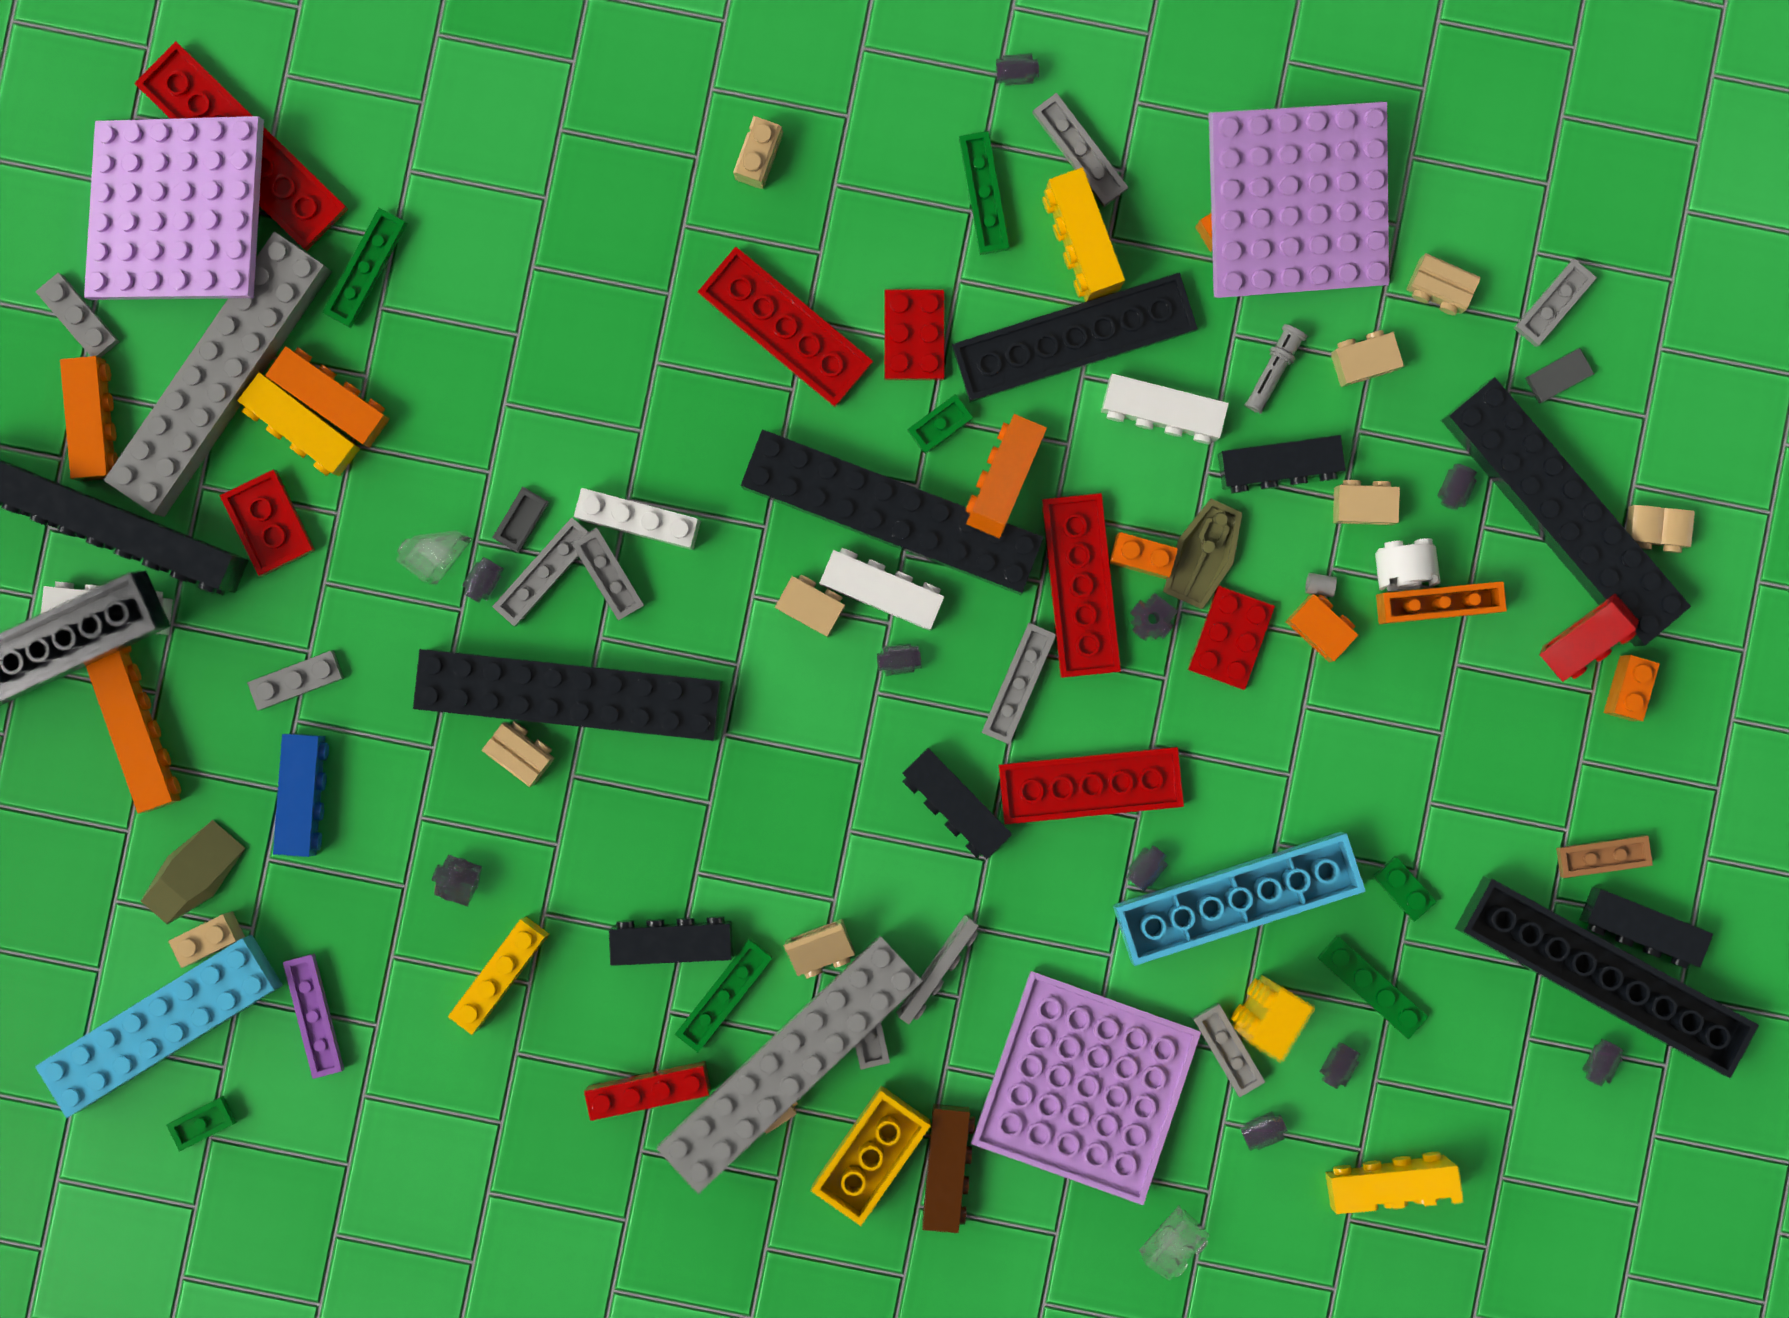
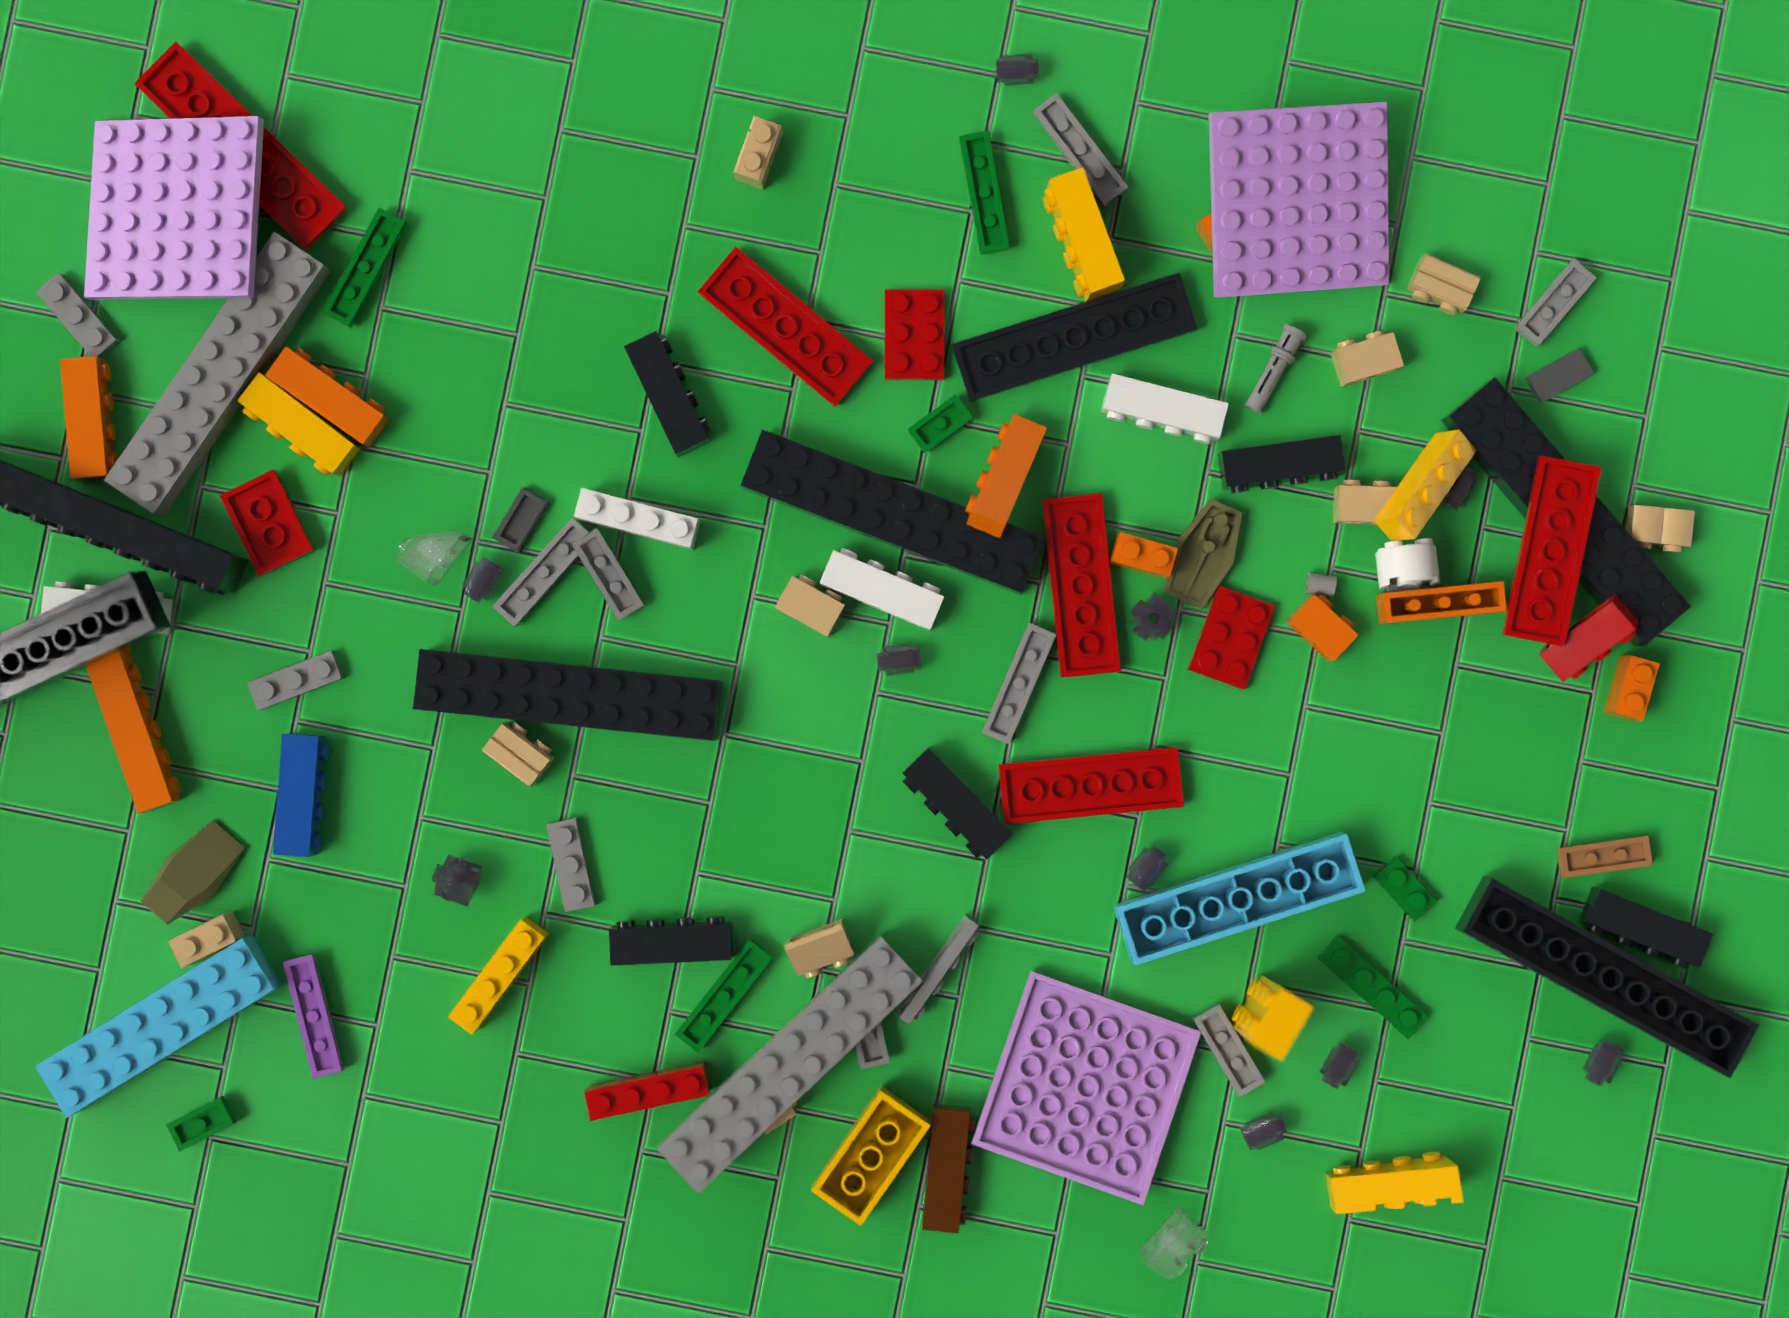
none -> light grey plate [546,818,596,912]
none -> black brick [624,331,712,457]
none -> yellow brick [1373,430,1477,541]
none -> red plate [1502,456,1602,647]

